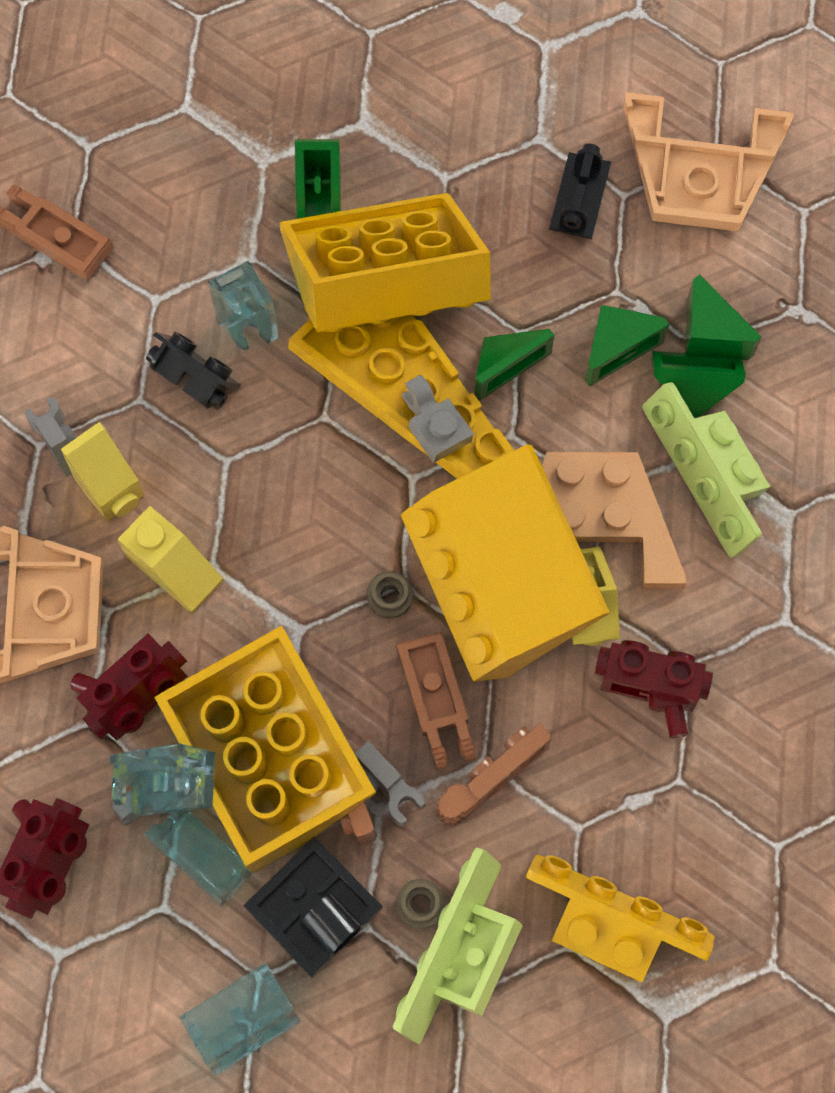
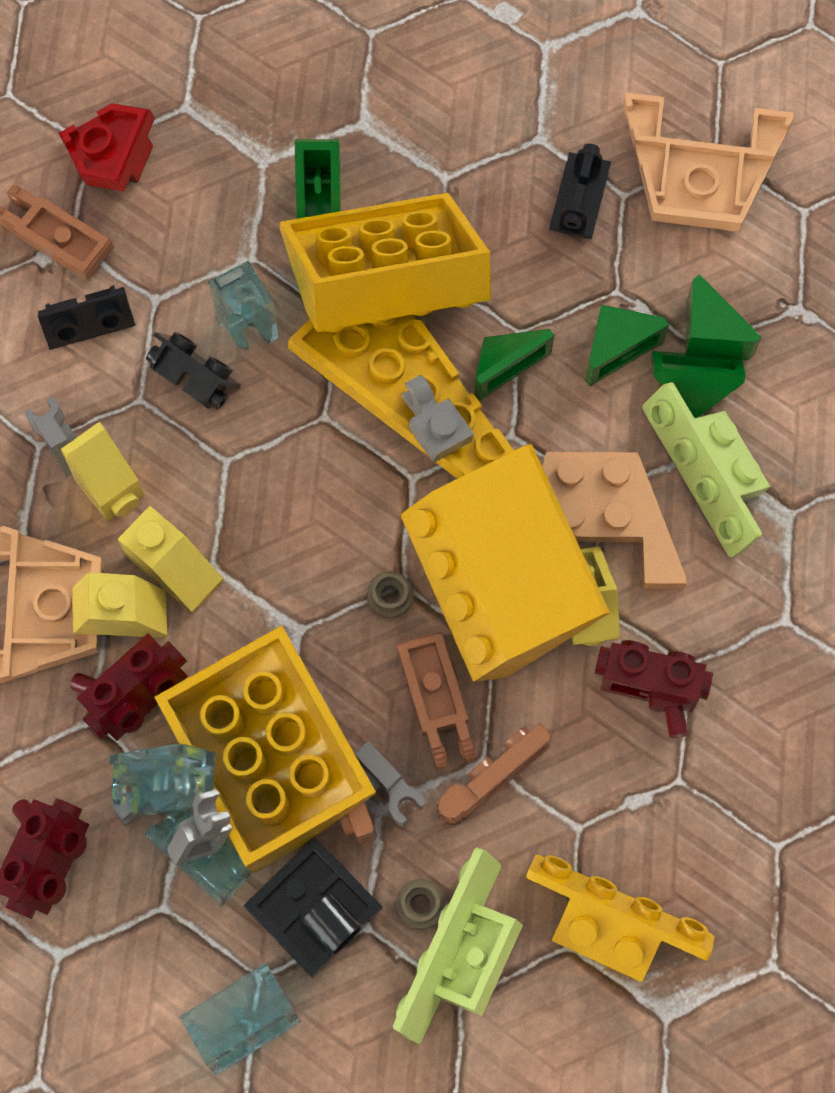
none -> black hinge [37,285,136,350]
none -> red plate [59,103,155,192]
none -> light yellow slope [72,572,167,638]
none -> light grey plate [167,789,233,866]

